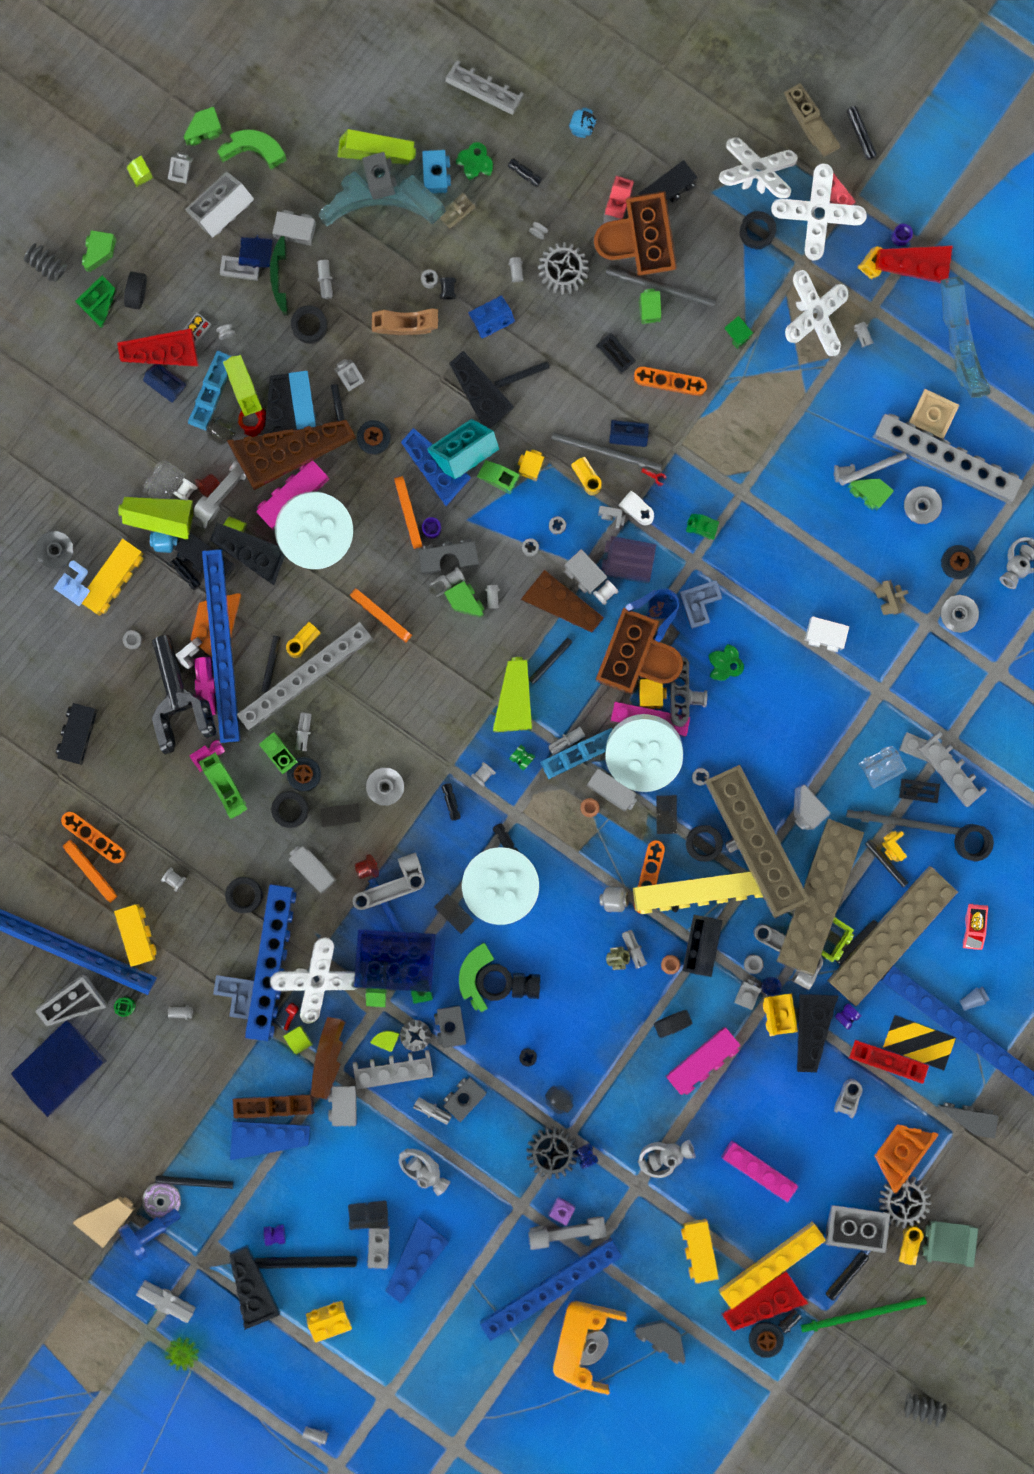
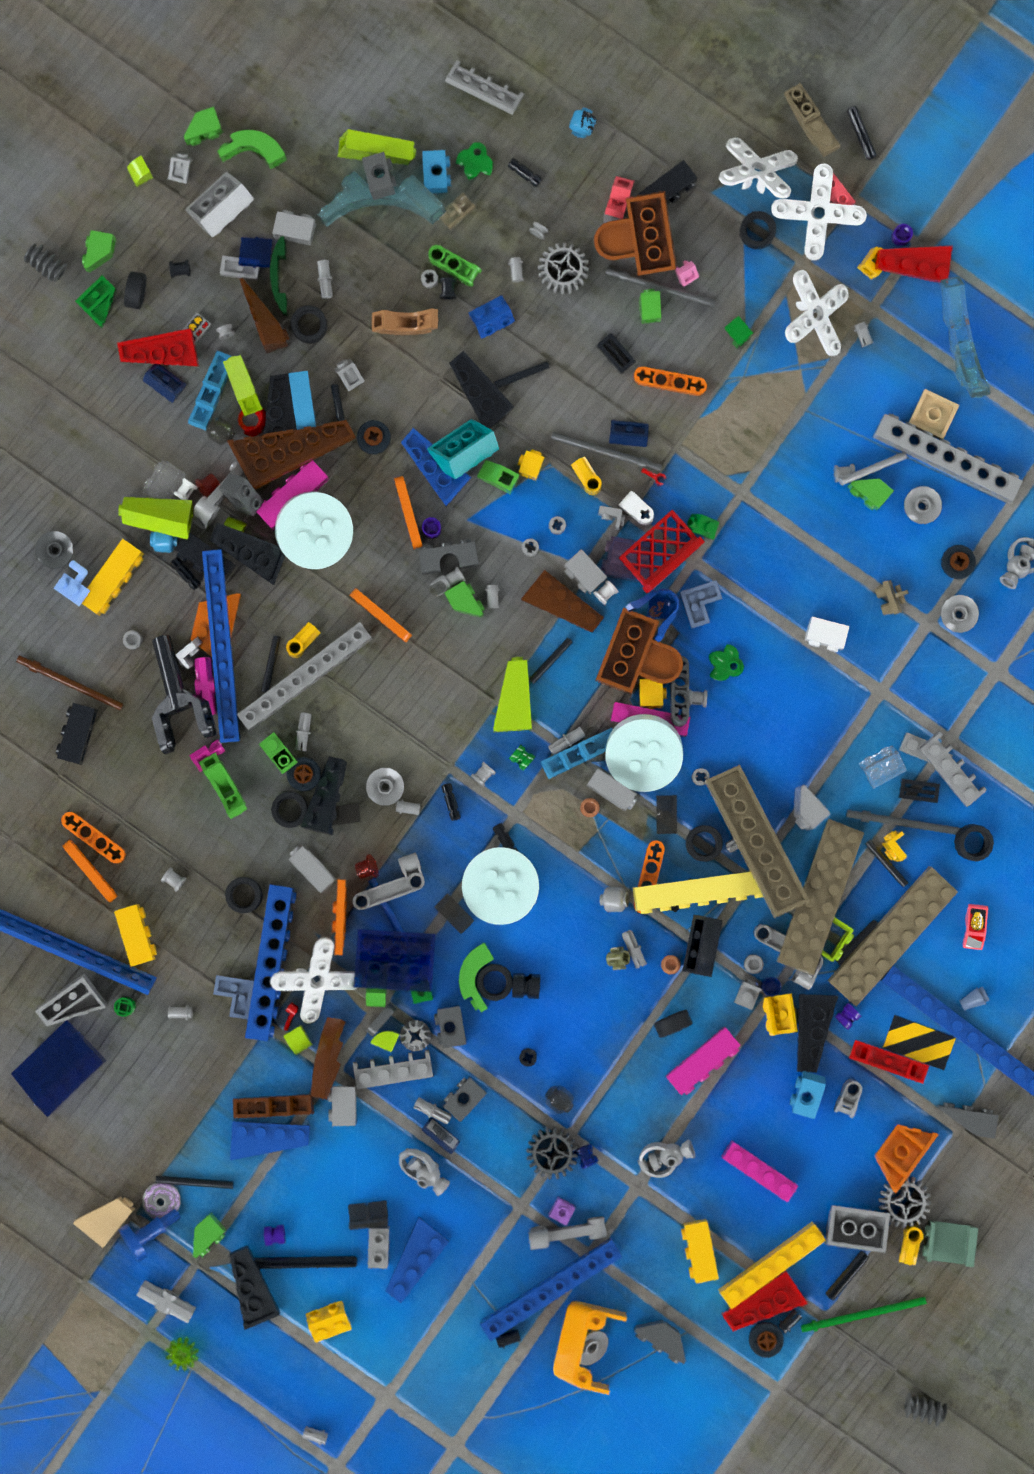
none -> reddish brown bar [16,655,124,711]
none -> black bush [169,260,191,278]
none -> bright green slope [193,1213,227,1259]
none -> dark grey brick [219,473,264,516]
none -> reddish brown wedge [239,277,289,354]
none -> black wing [301,756,347,836]
none -> orange wing [332,880,347,955]
none -> dark grey beam [366,1003,396,1037]
none -> light grey pin [396,799,420,815]
none -> slope [422,1117,460,1154]
none -> bright green piece [428,245,482,287]
none -> black pin [496,1329,521,1349]
none -> red fence [619,509,705,594]
none -> bright pink tile [675,260,699,287]
none -> dark azure brick [789,1071,826,1119]

